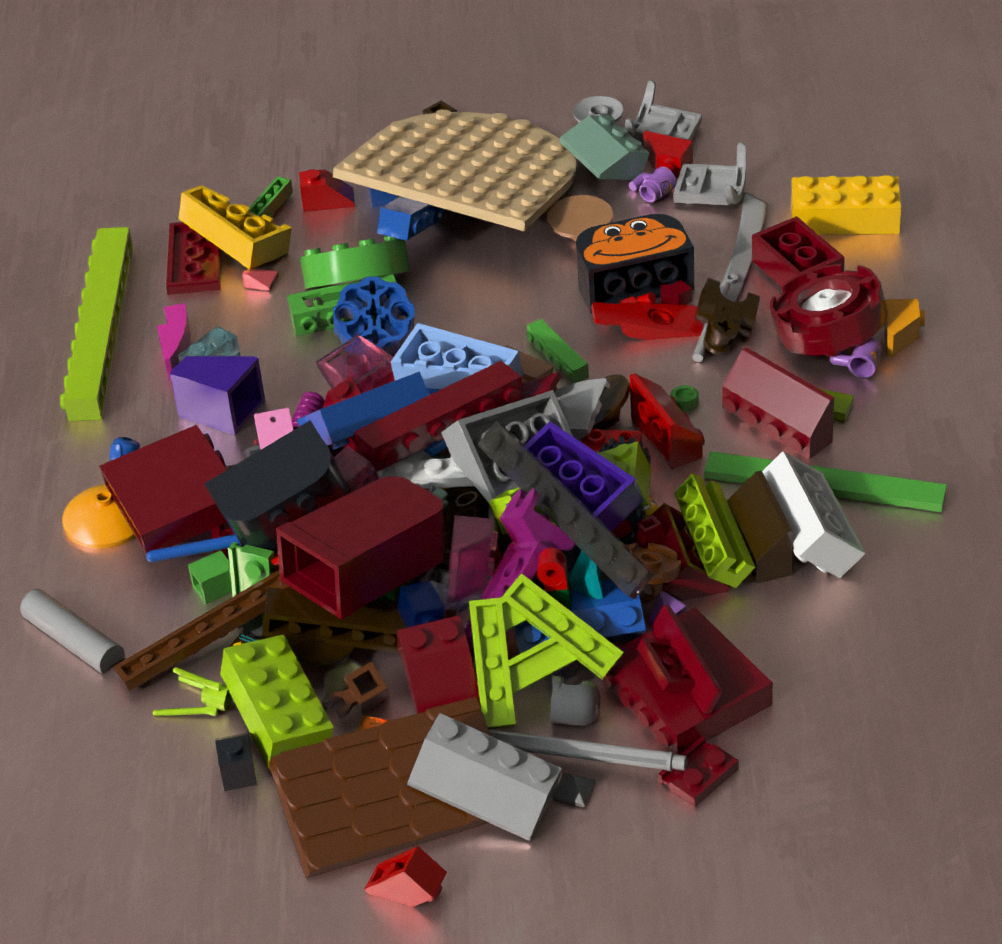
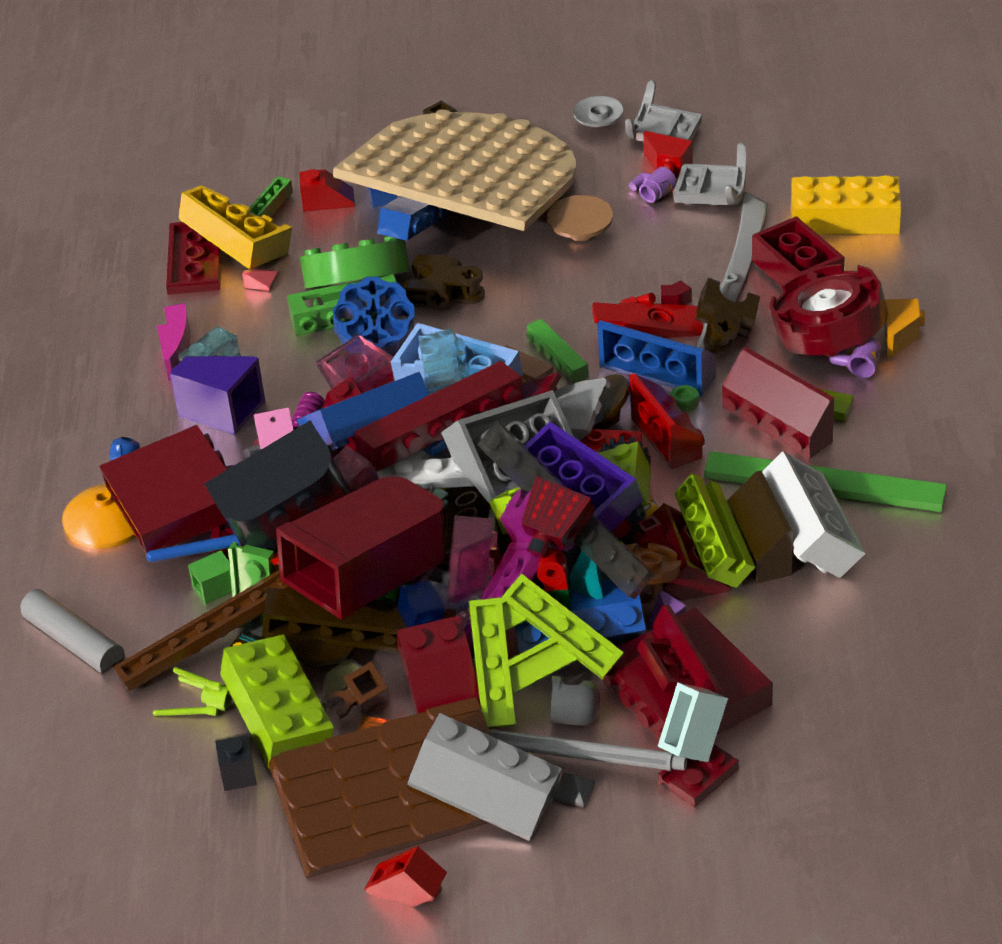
lime brick [60,227,133,421] -> none
sand green slope [559,114,649,180] -> none
black brick [576,214,695,313] -> none
none -> dark brown piece [402,254,485,309]
none -> clear light blue brick [418,328,470,395]
none -> dark red torso [521,476,595,559]
none -> blue slope [597,320,716,397]
none -> light aqua brick [658,683,728,762]

